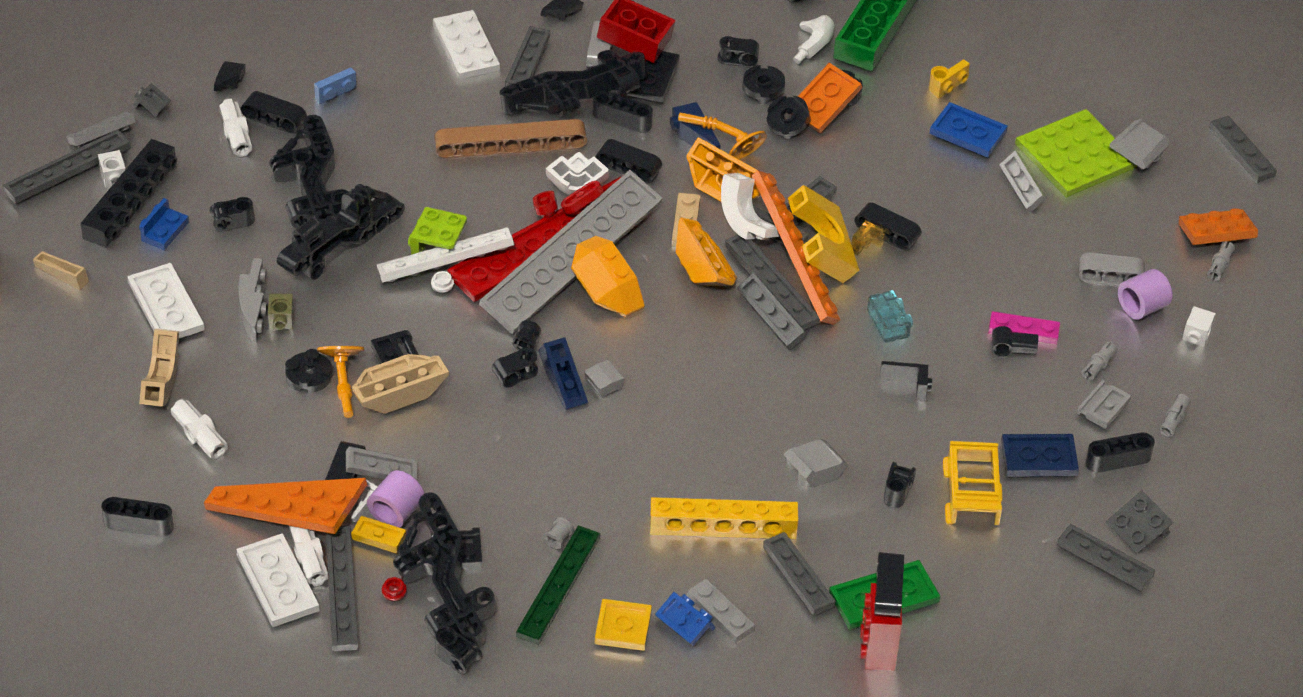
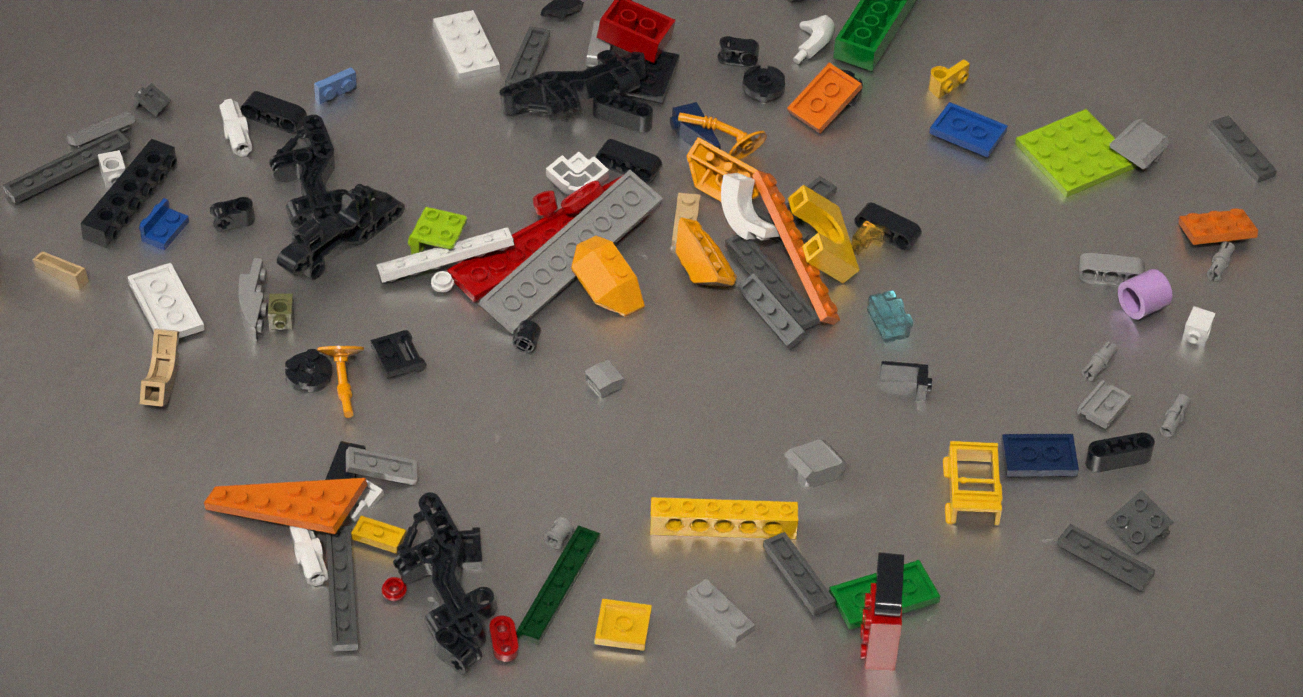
black beam [101,497,174,536] -> none
white piece [171,399,228,460] -> none
black slope [214,61,246,92] -> none
white plate [236,533,320,628] -> none
tan wedge [352,354,449,414] -> none
lavender piece [367,470,424,528] -> none
medium nougat beam [434,119,587,158] -> none
black piece [492,348,538,388] -> none
dark blue slope [538,337,588,410] -> none
blue bracket [655,592,716,646] -> none
black plate [766,95,811,139] -> none
black piece [884,462,916,508] -> none
dark pink plate [988,311,1060,345] -> none
black piece [992,326,1038,357] -> none
light grey plate [999,151,1047,212] -> none
none -> red plate [489,615,518,662]

